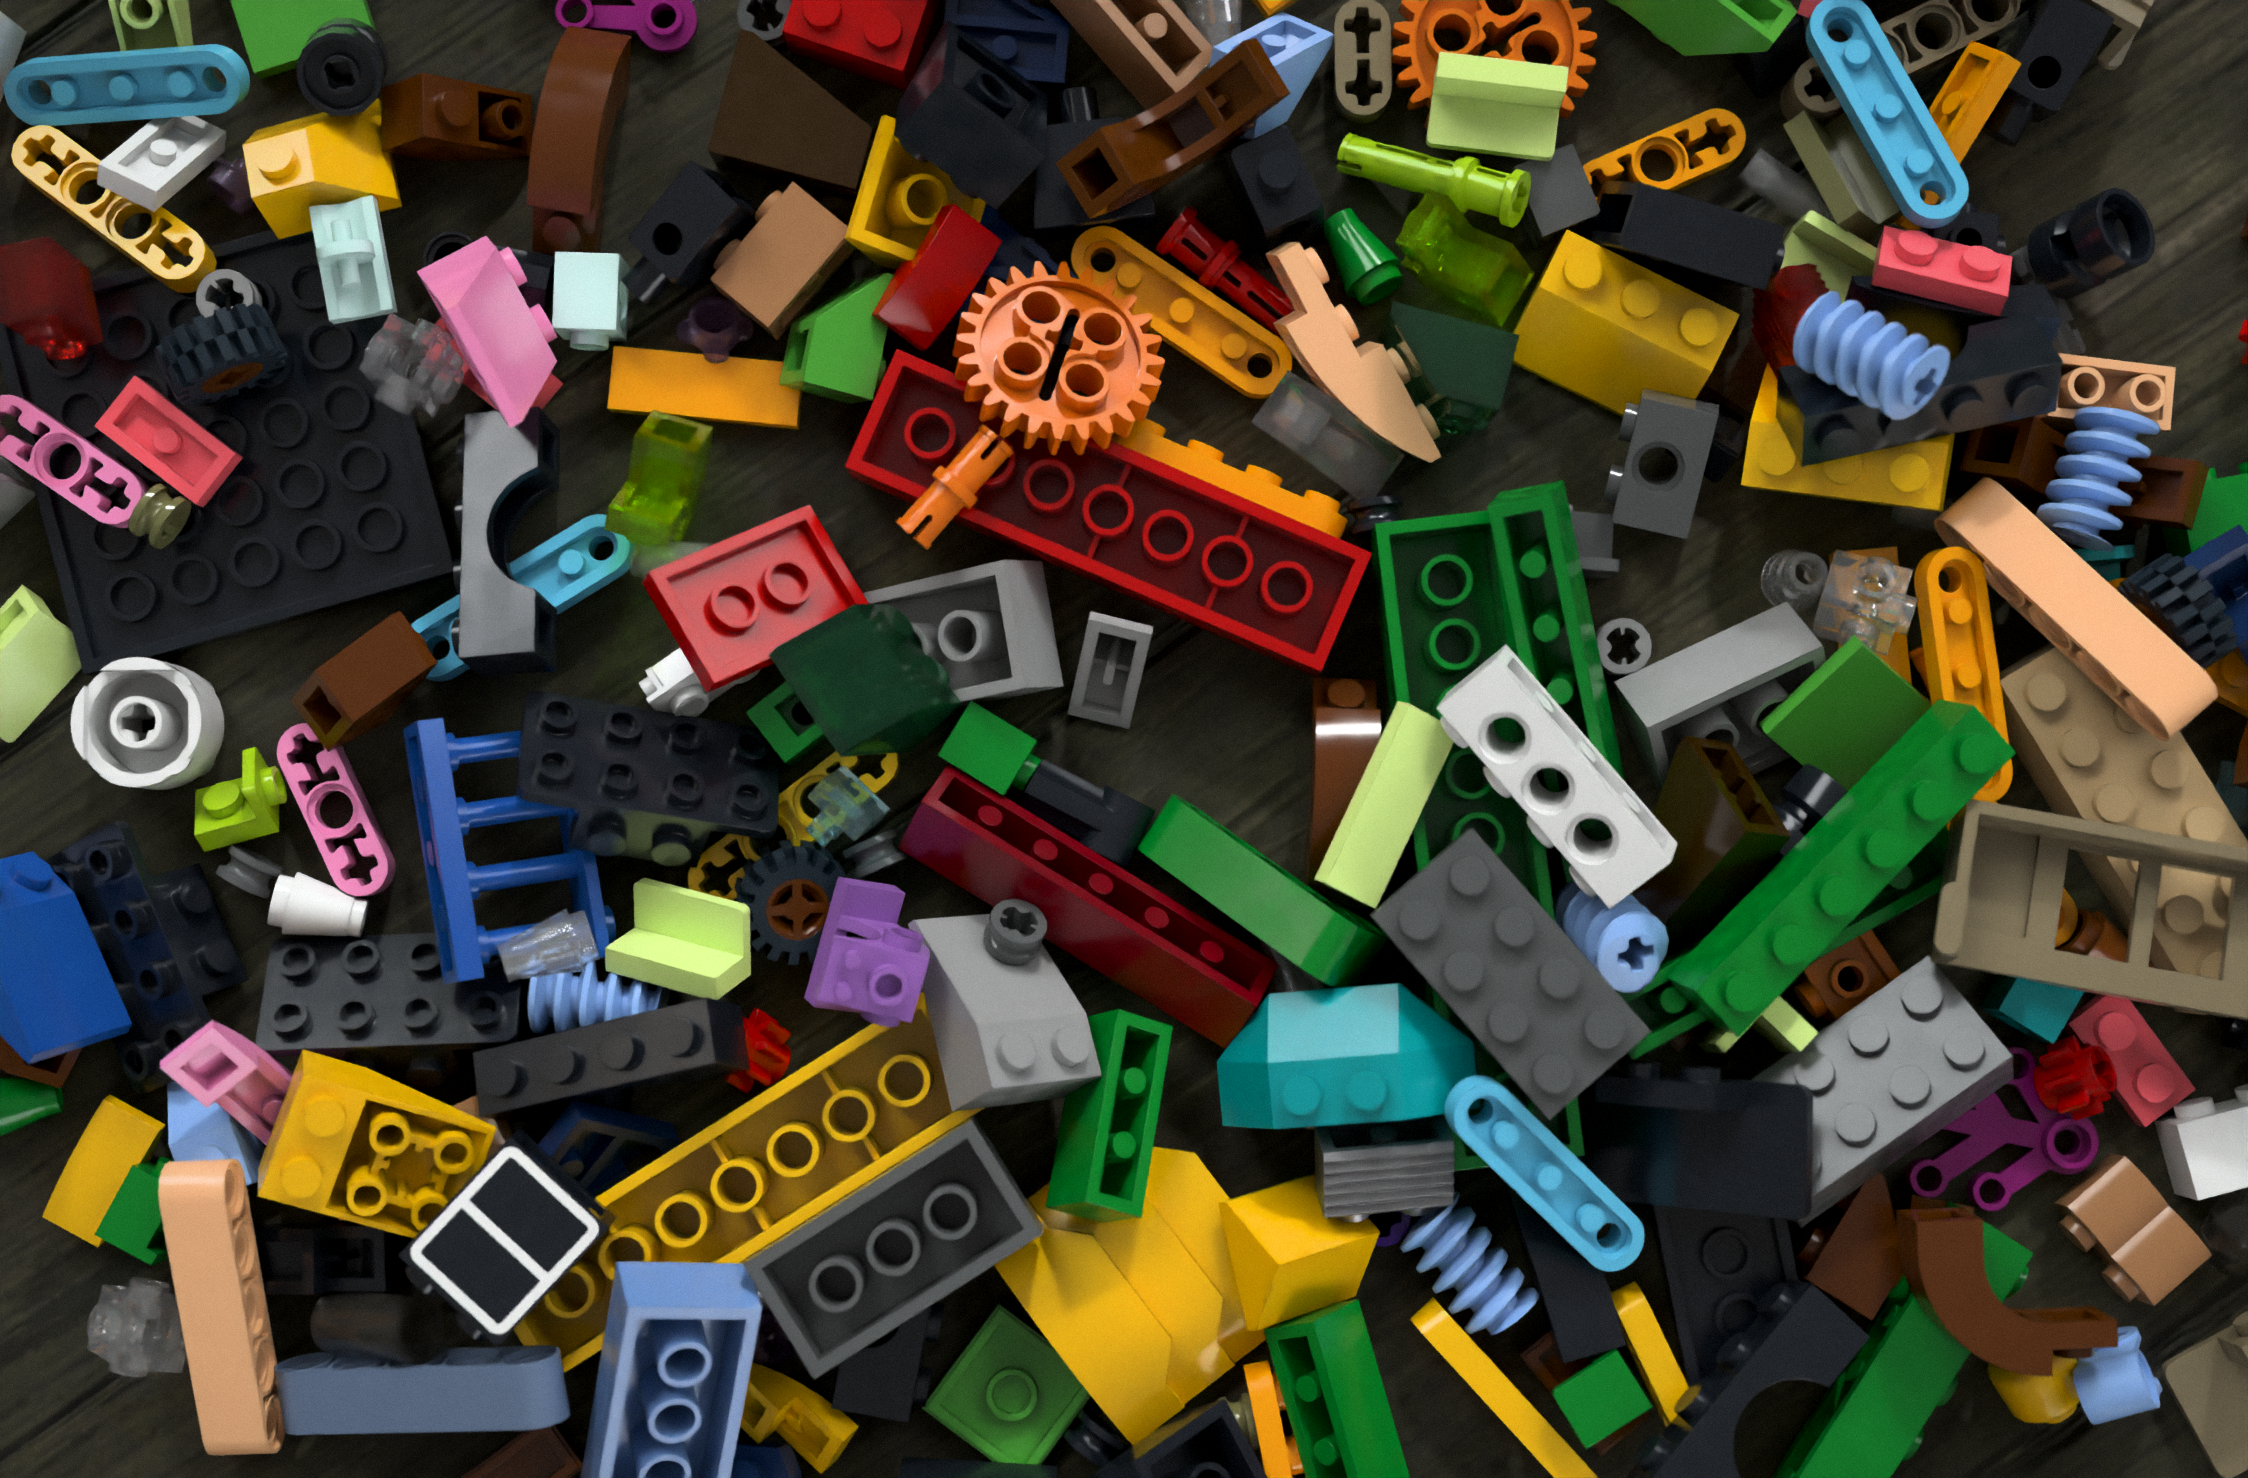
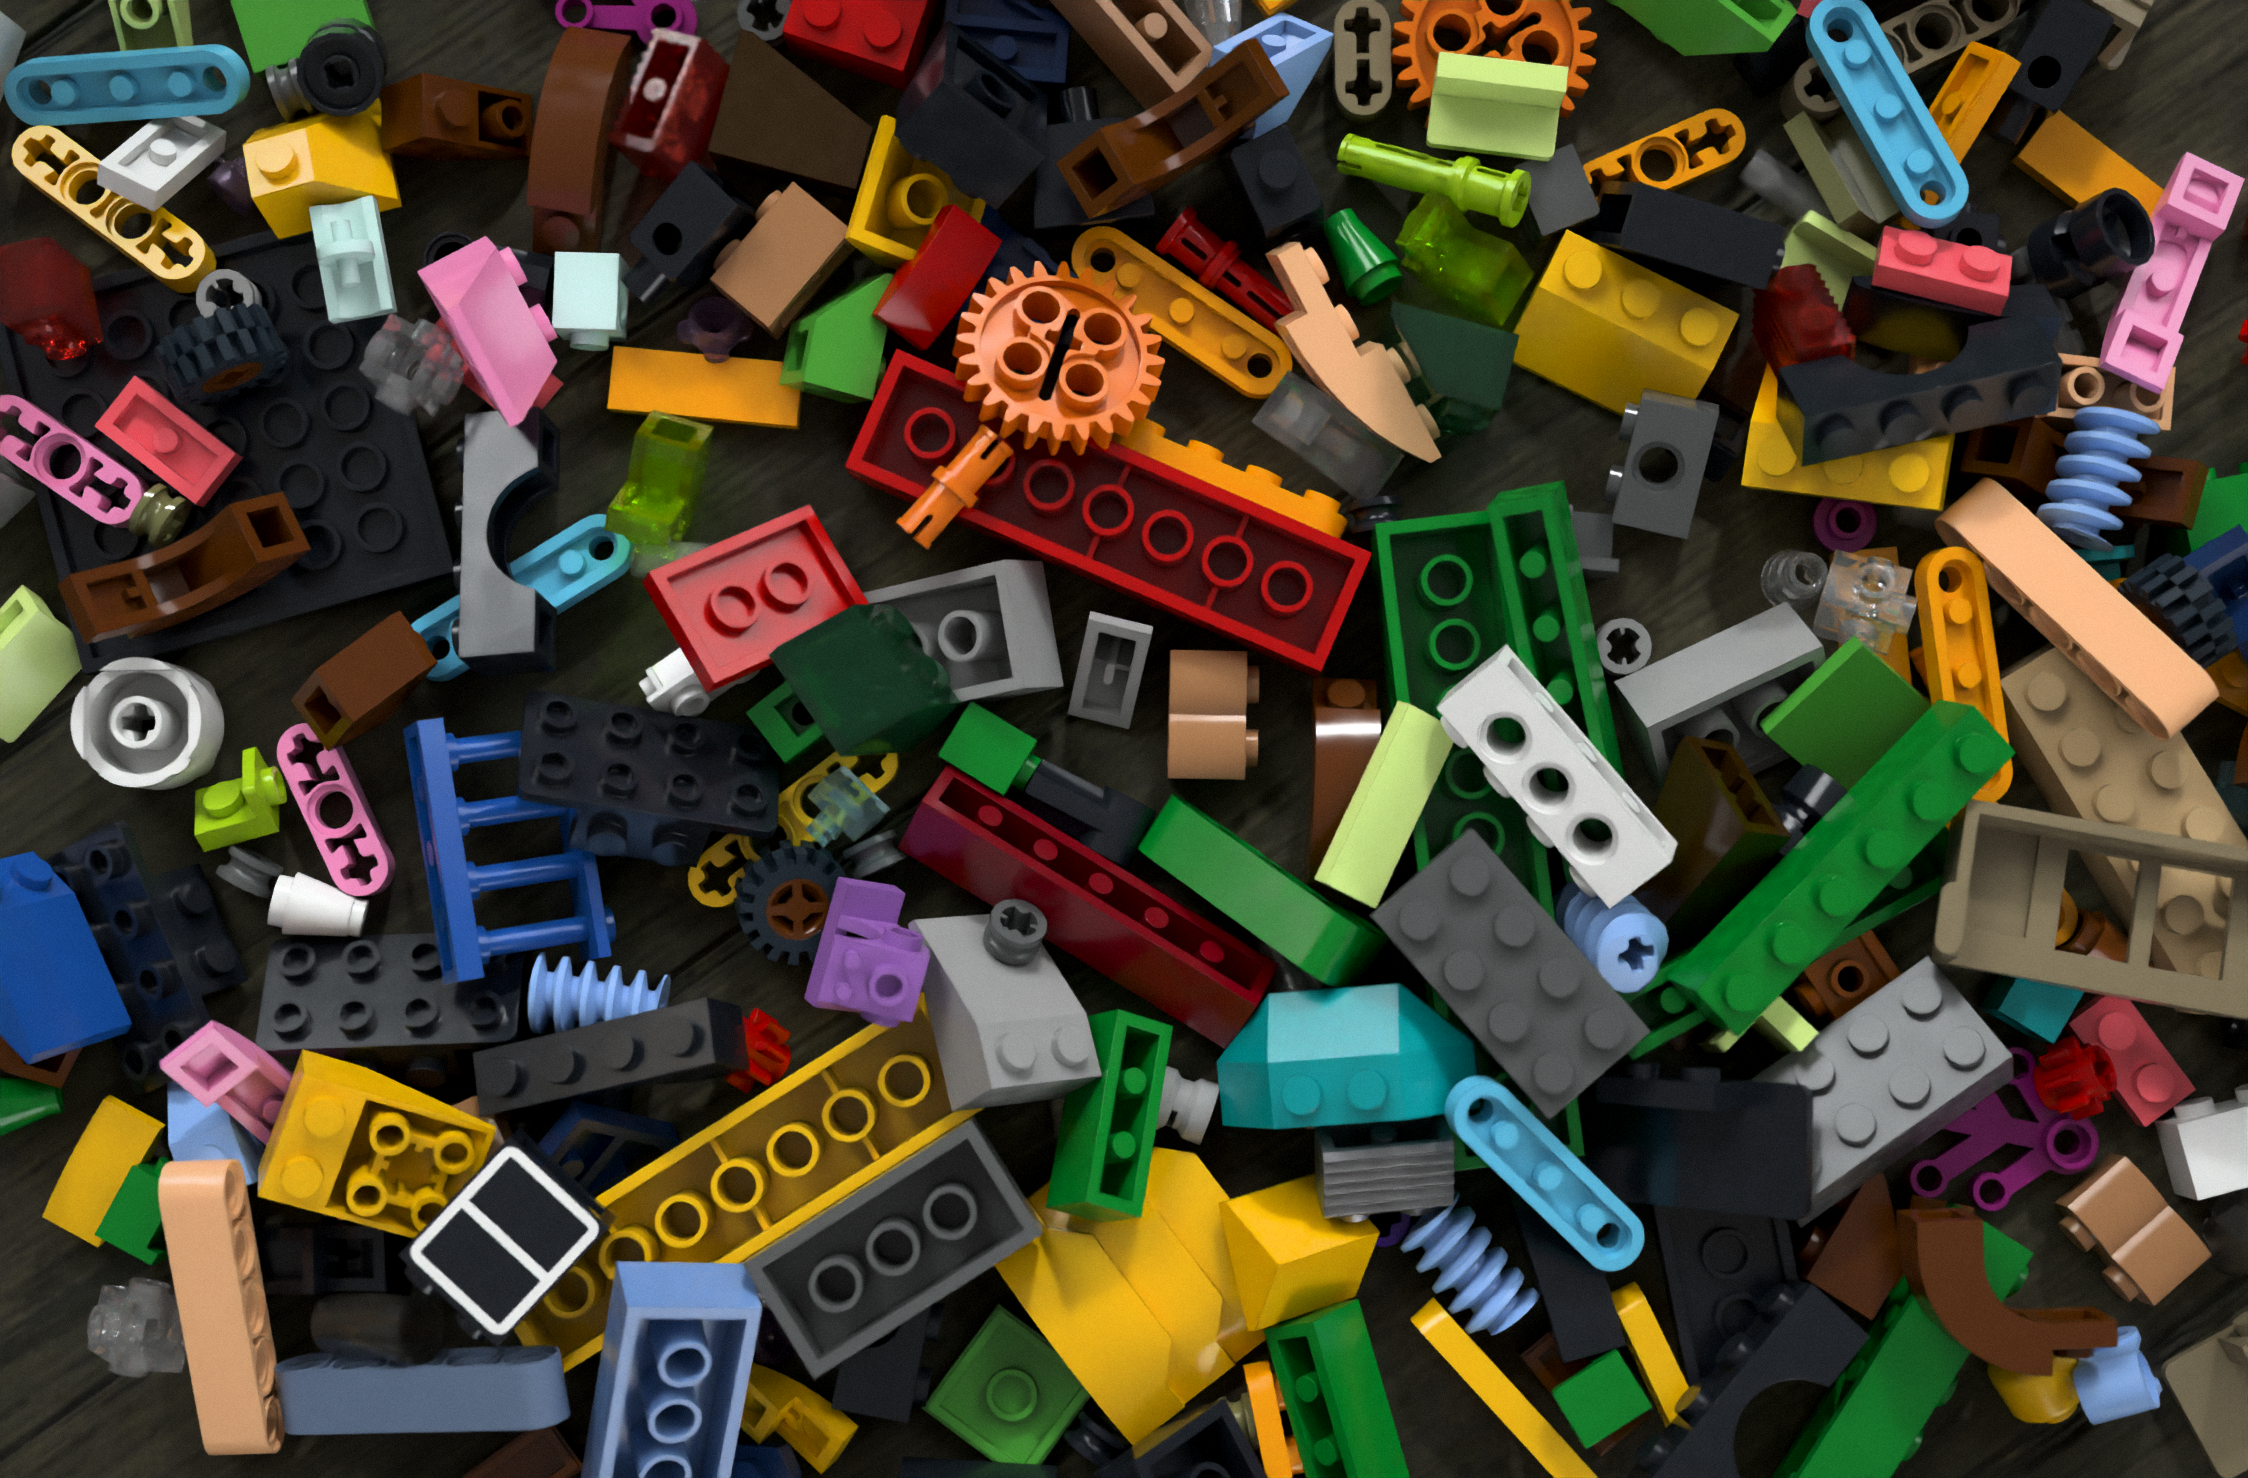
clear cone [497,909,600,982] -> none
yellowish green panel [605,878,751,1000] -> none
light blue piece [1793,291,1950,420] -> none
none -> reddish brown arch [57,491,311,644]
none -> dark grey bush [265,57,318,122]
none -> clear red brick [606,27,730,182]
none -> light grey wheel [1156,1066,1219,1145]
none -> medium nougat brick [1167,650,1259,780]
none -> magenta plate [1811,498,1877,553]
none -> light orange tile [2011,110,2164,218]
none -> bright pink slope [2099,152,2244,394]

